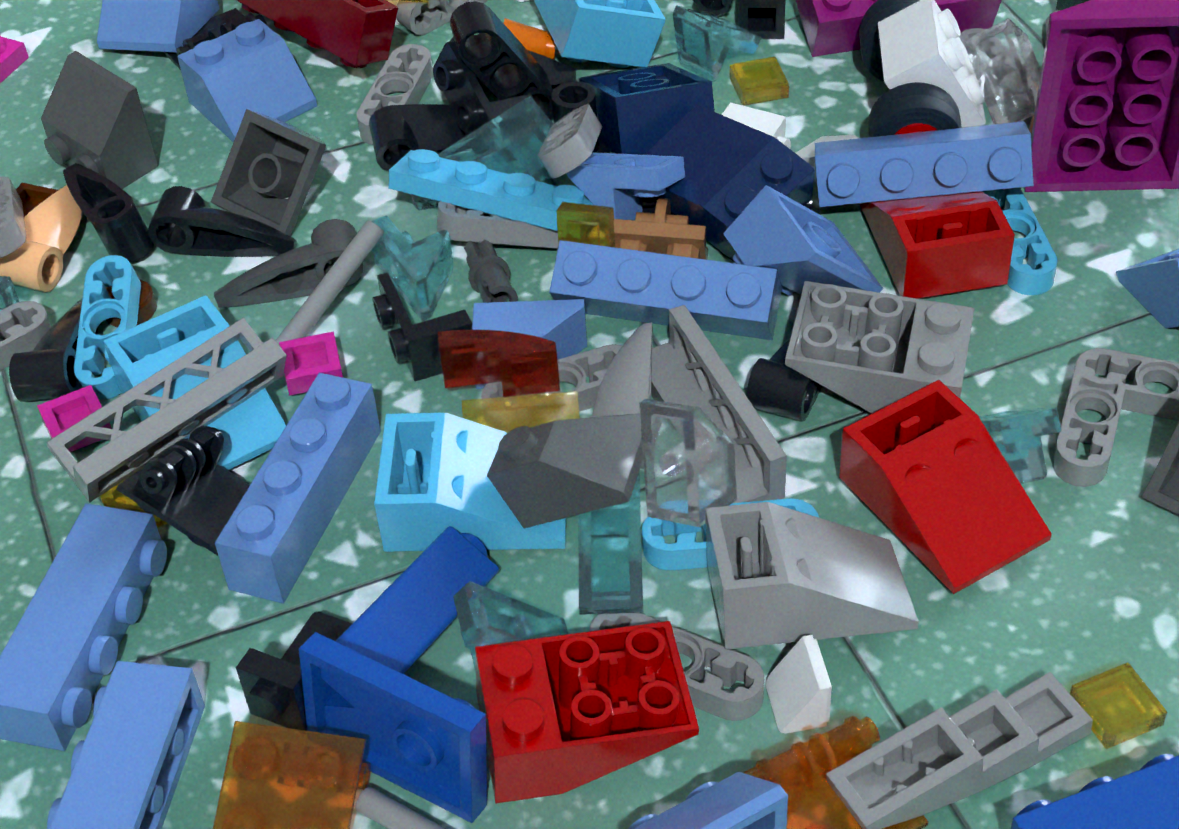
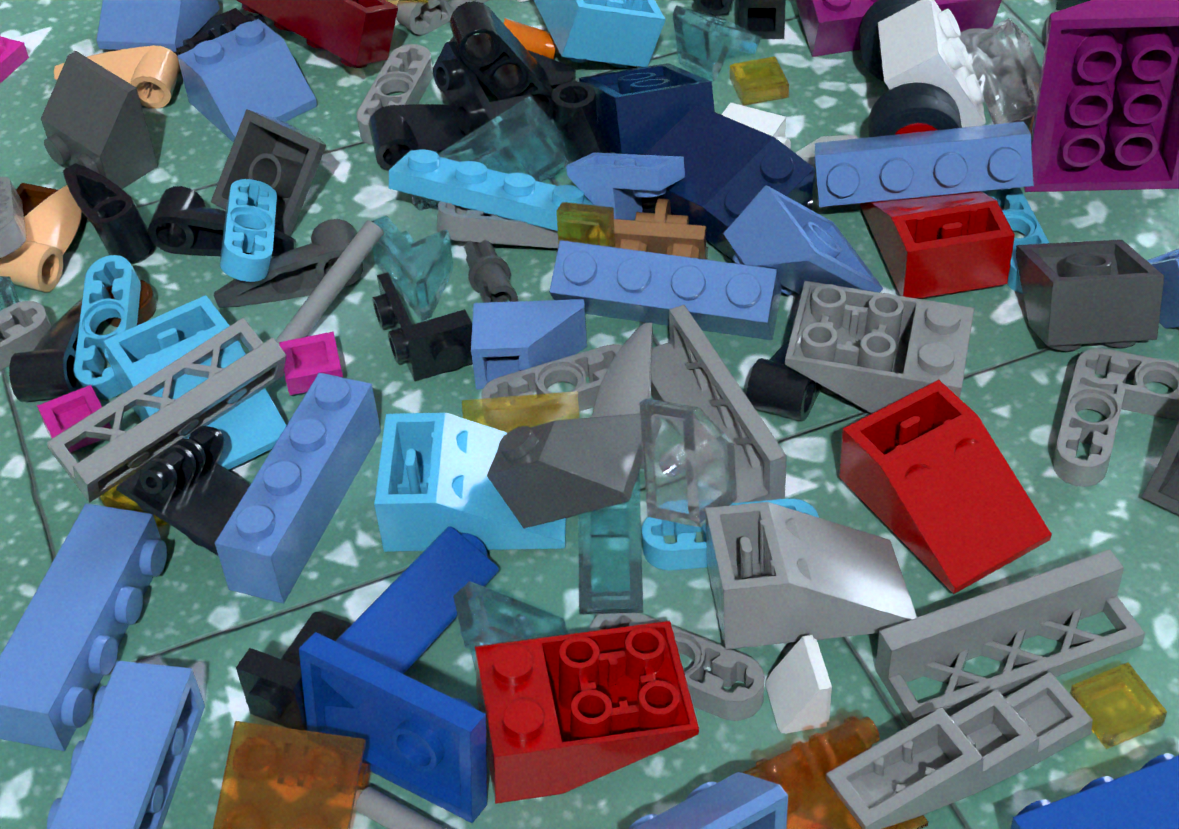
clear red slope [438,330,560,398] -> none
light grey beam [537,104,602,178] -> none
clear light blue slope [979,408,1062,484] -> none
none -> light nougat piece [54,45,180,109]
none -> medium azure beam [220,179,277,282]
none -> light grey fence [875,549,1145,725]
none -> dark grey slope [1016,240,1164,351]

